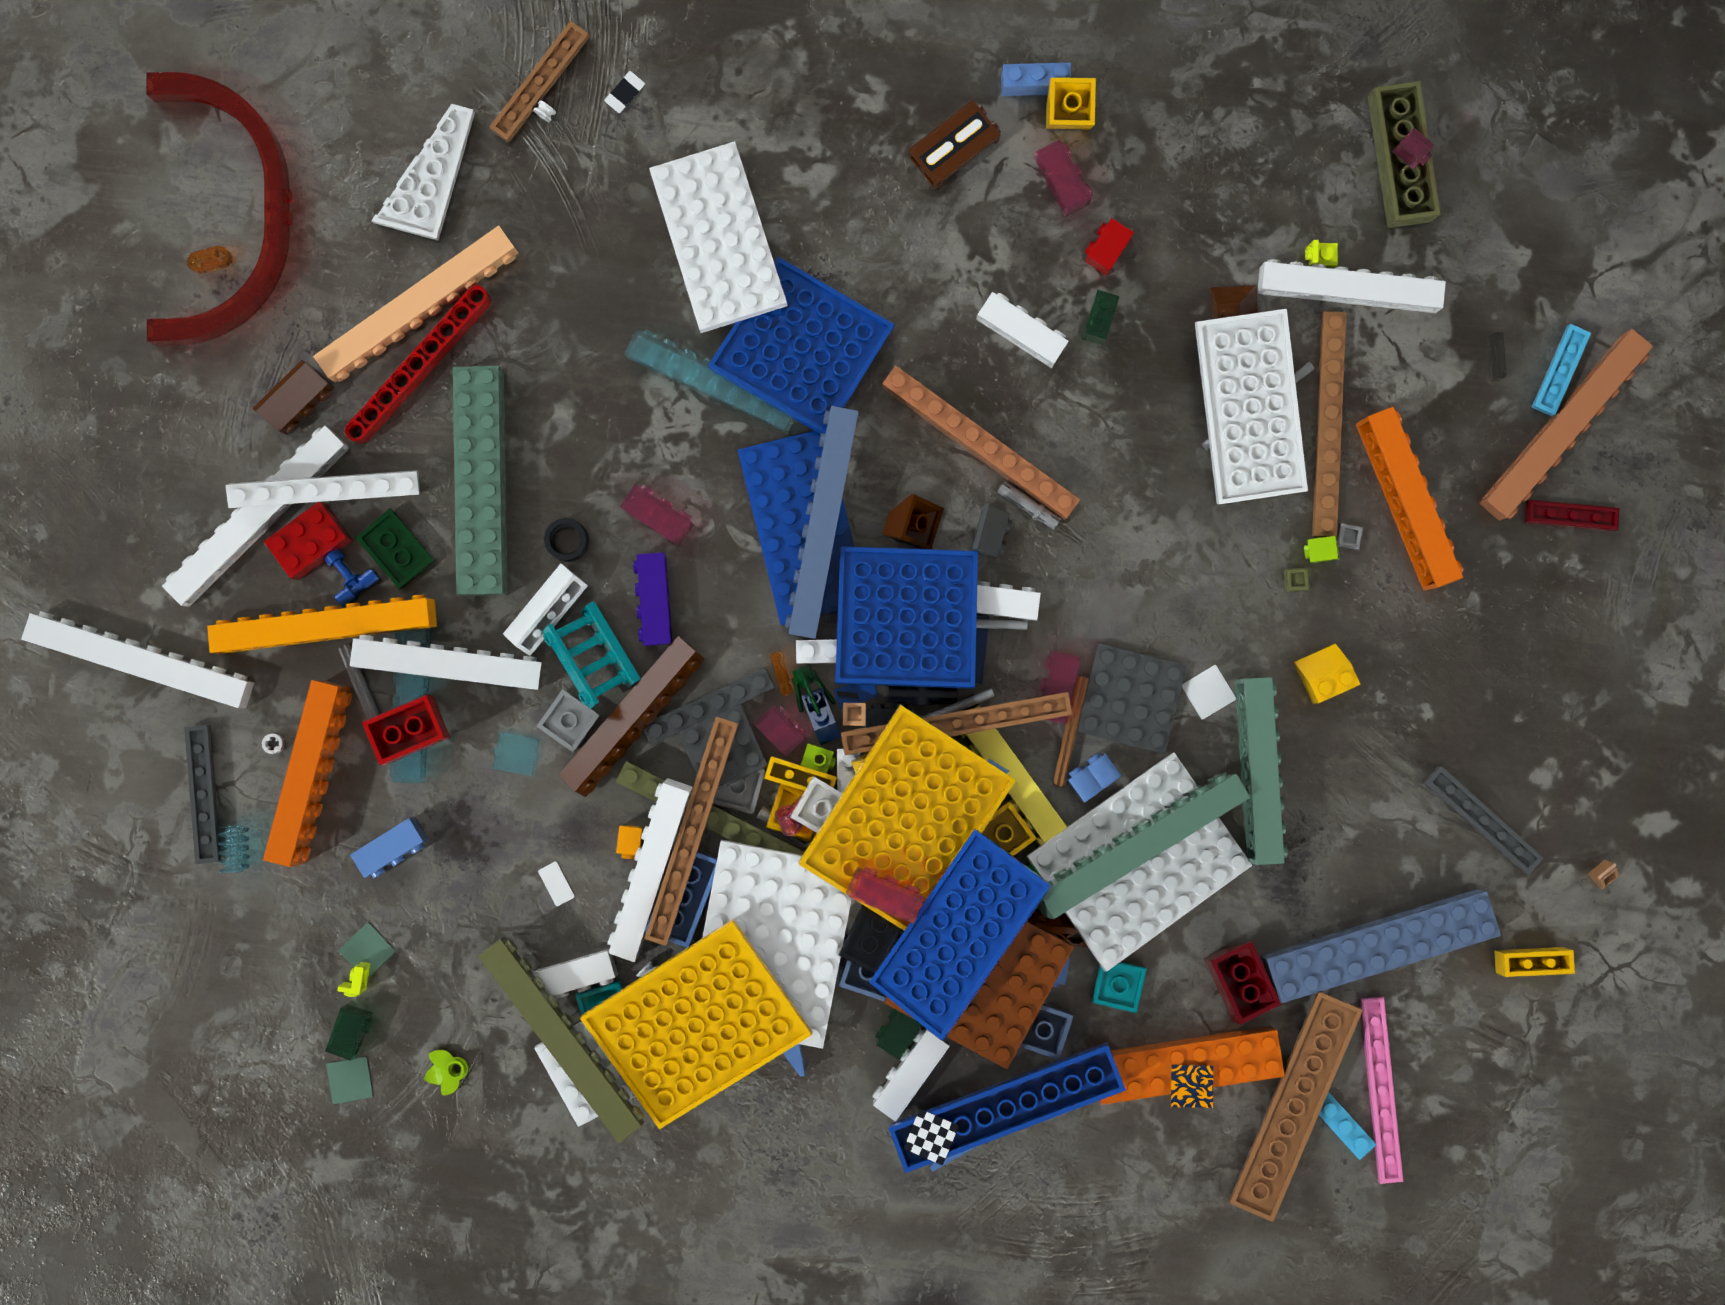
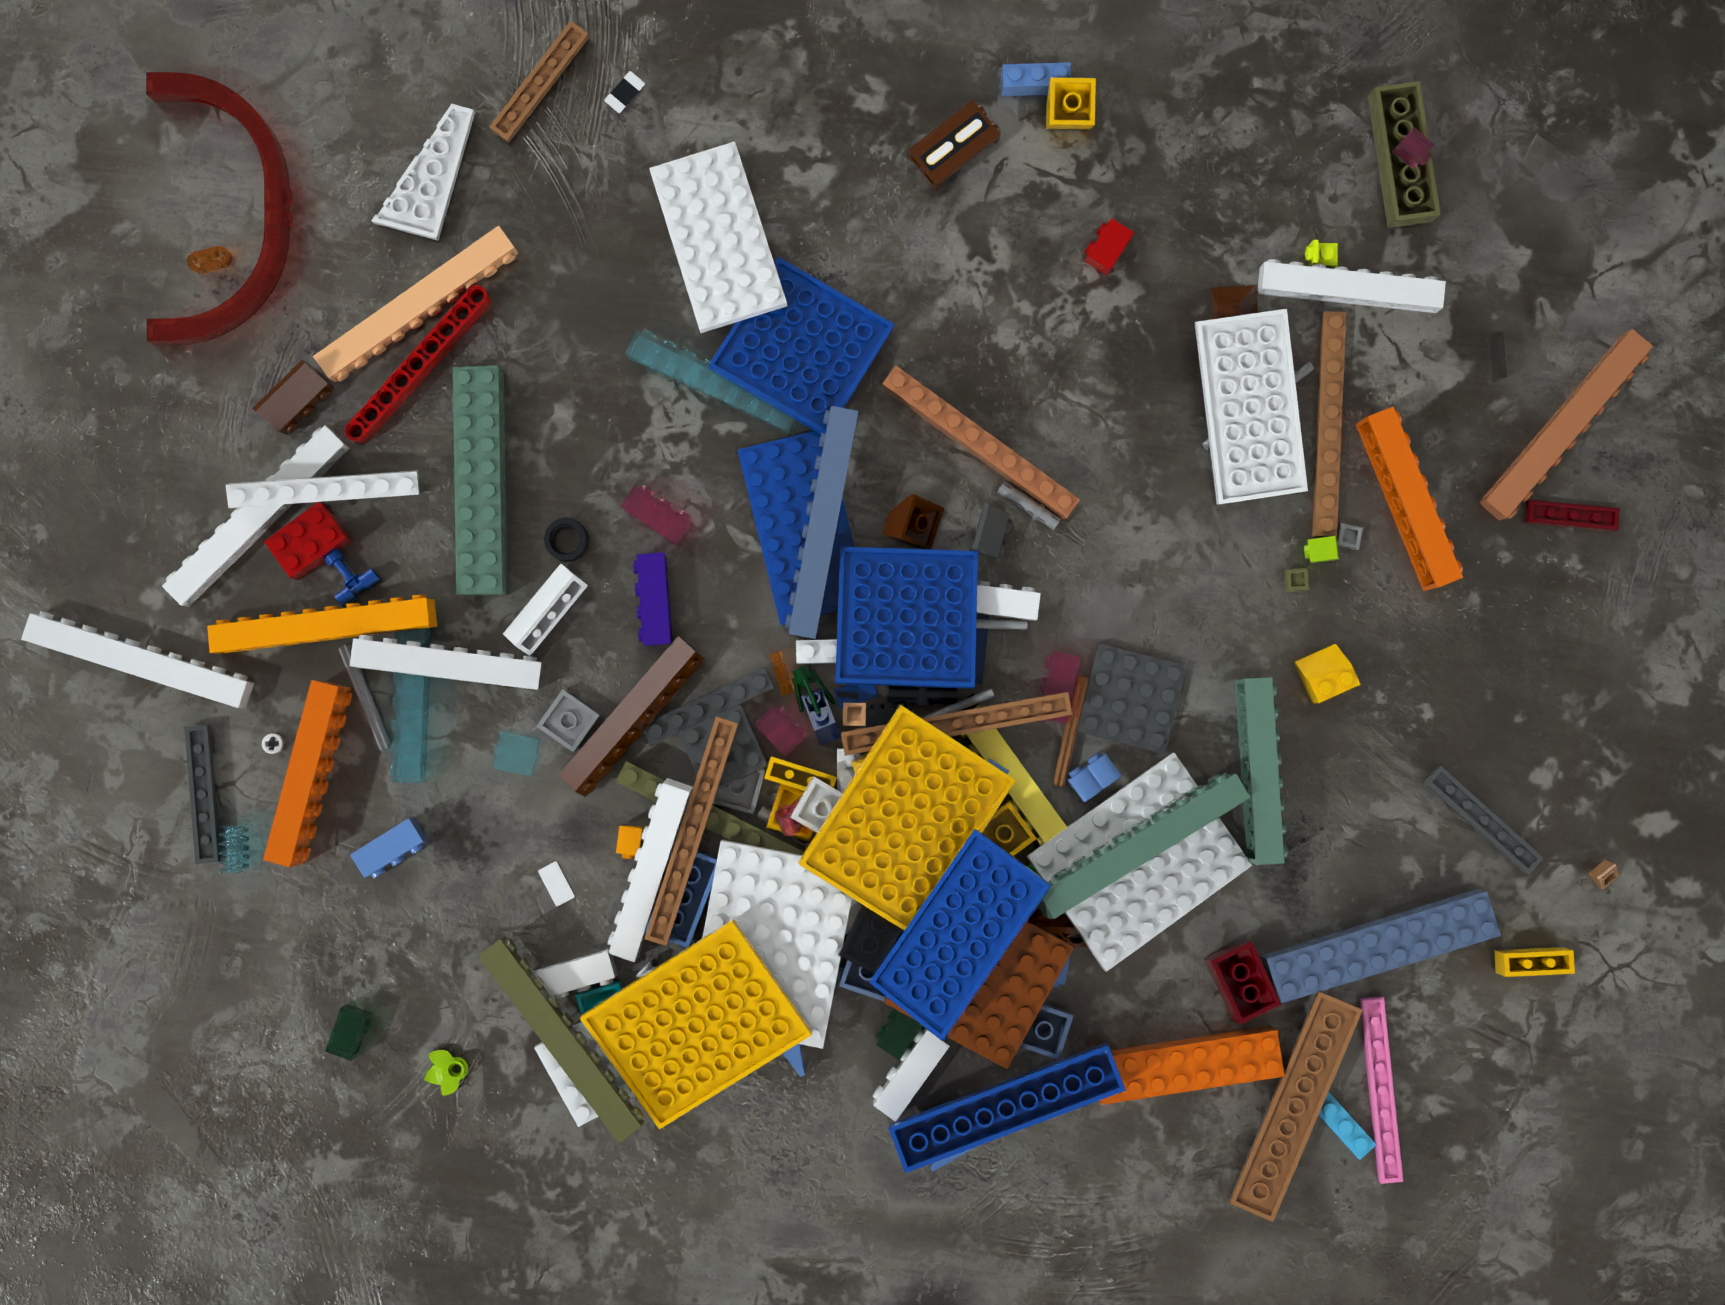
sand green sticker [326,1057,373,1104] -> none
neon yellow bracket [337,962,370,997] -> none
sand green sticker [339,922,395,978] -> none
dark green plate [355,508,435,590] -> none
red brick [362,695,451,765] -> none
white bush [533,101,556,122] -> none
teal fence [543,601,641,710] -> none
lime brick [801,743,837,774] -> none
clear pink brick [846,866,925,924] -> none
sticker [904,1109,958,1165] -> none
white brick [976,292,1068,368] -> none
clear pink brick [1034,139,1092,217] -> none
clear green brick [1081,290,1119,345] -> none
teal plate [1091,961,1147,1013] -> none
sticker [1171,1065,1213,1108] -> none
white sticker [1182,665,1236,720] -> none
medium azure plate [1532,324,1591,416] -> none

